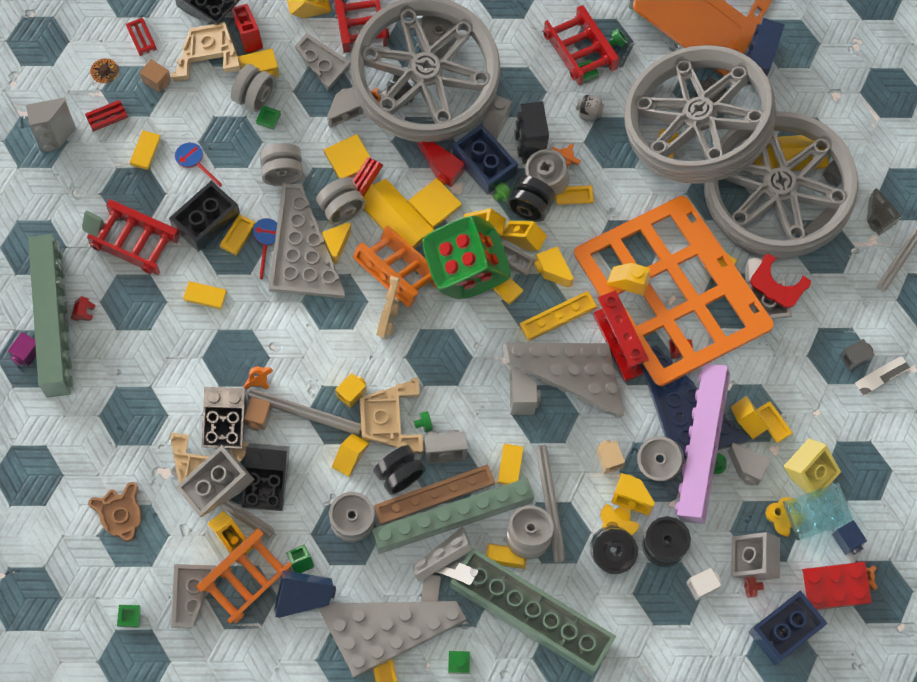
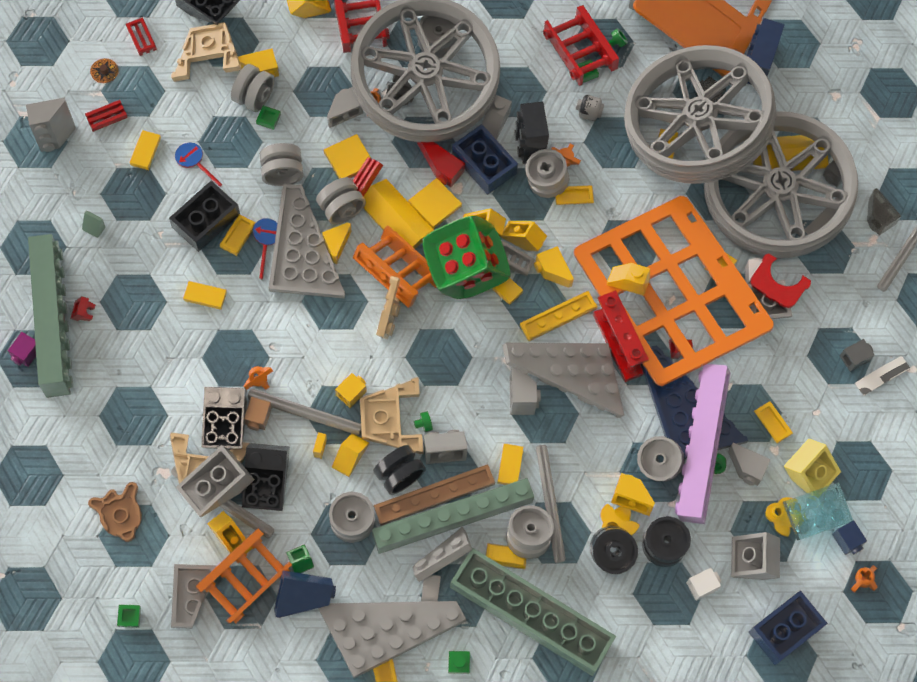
red fence [87,199,180,275] -> none
medium nougat brick [139,59,171,93] -> none
red slope [231,4,263,53] -> none
light grey wing [295,33,351,91] -> none
white sticker [436,561,478,585] -> none
bright green tile [493,182,511,202] -> none
black wheel [506,176,555,222] -> none
tan brick [596,440,625,474] -> none
yellow slope [730,396,769,440] -> none
clear red tile [744,577,764,598] -> none
red plate [802,562,872,610] -> none
none -> yellow tile [313,432,327,459]

